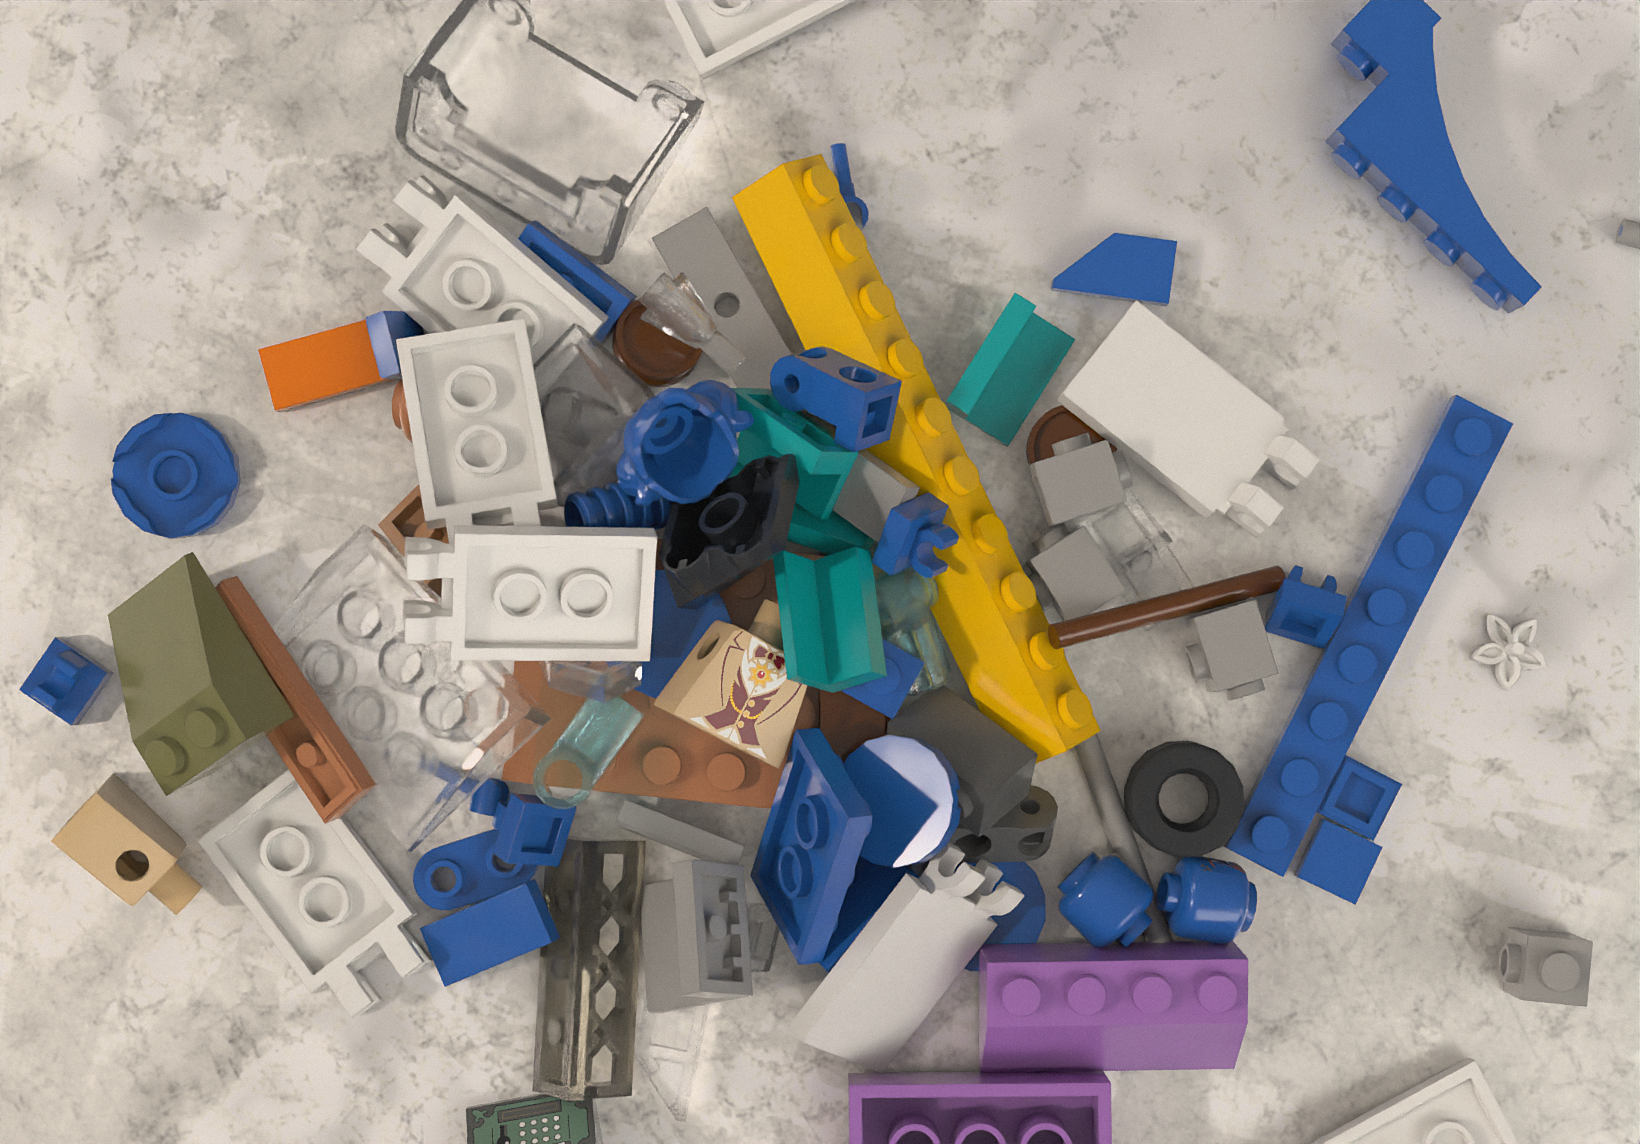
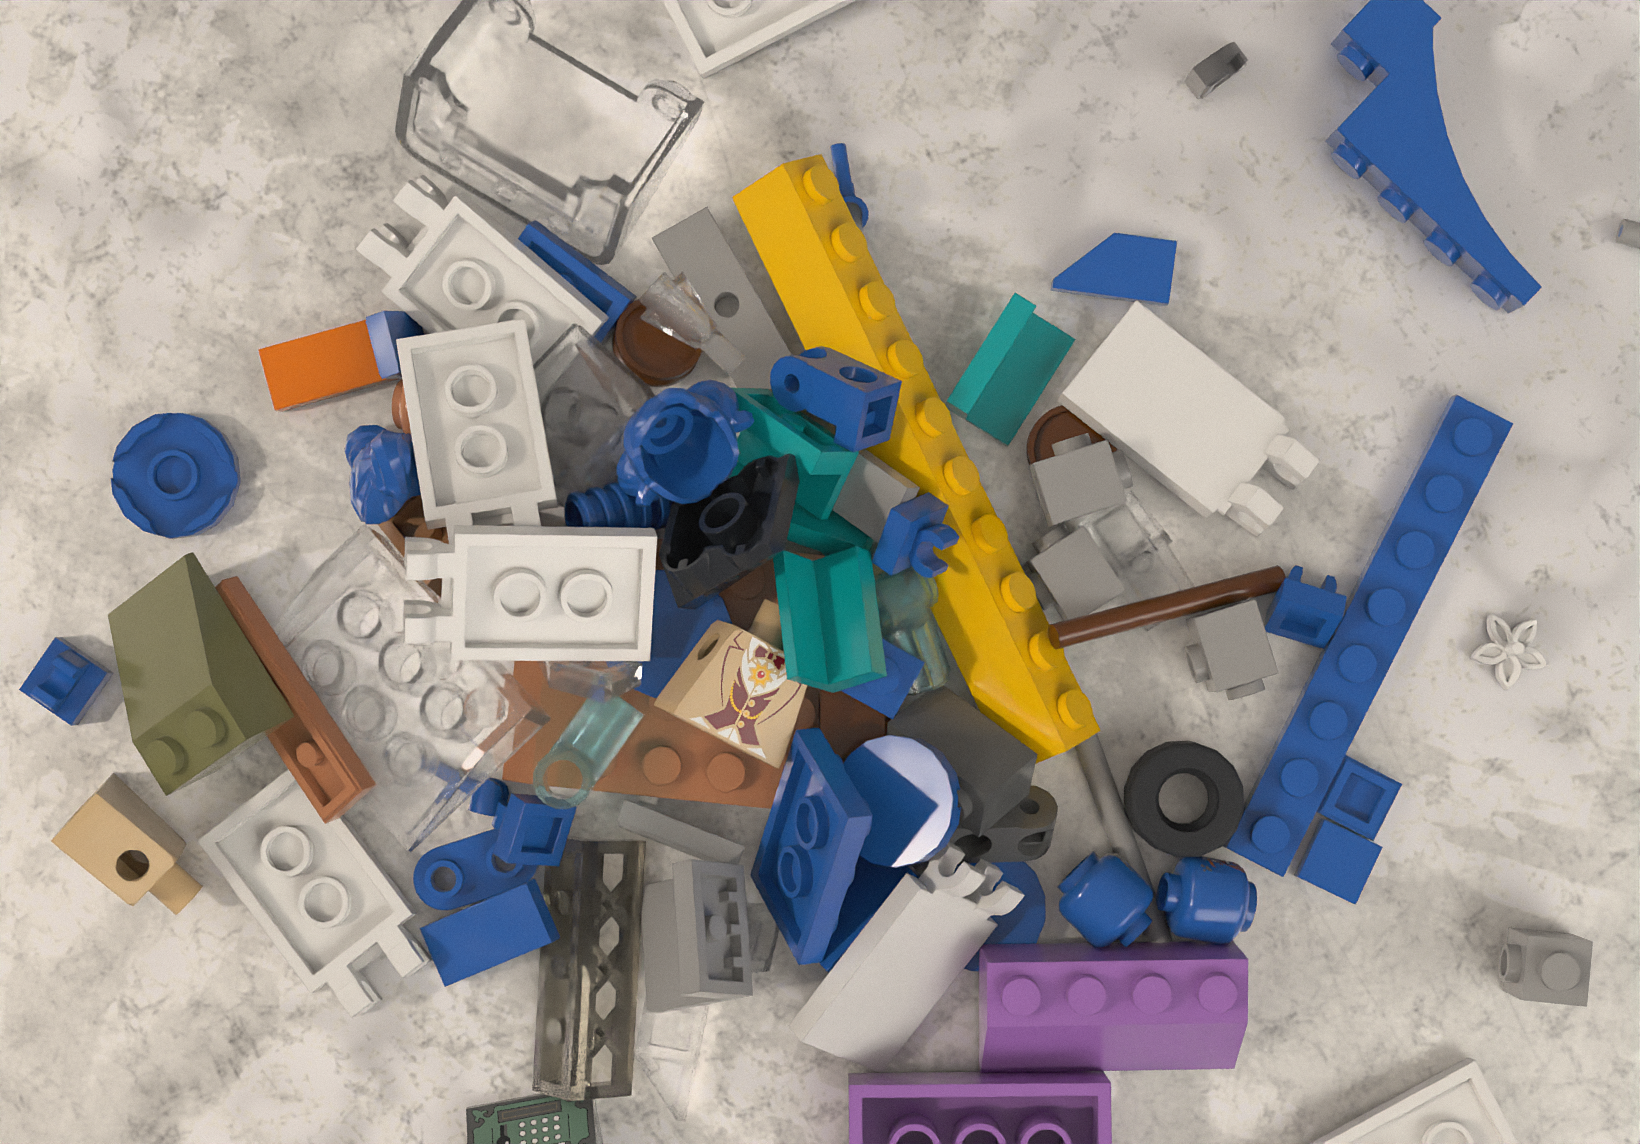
none -> blue hair [344,425,421,525]
none -> flat silver tile [1184,42,1248,99]

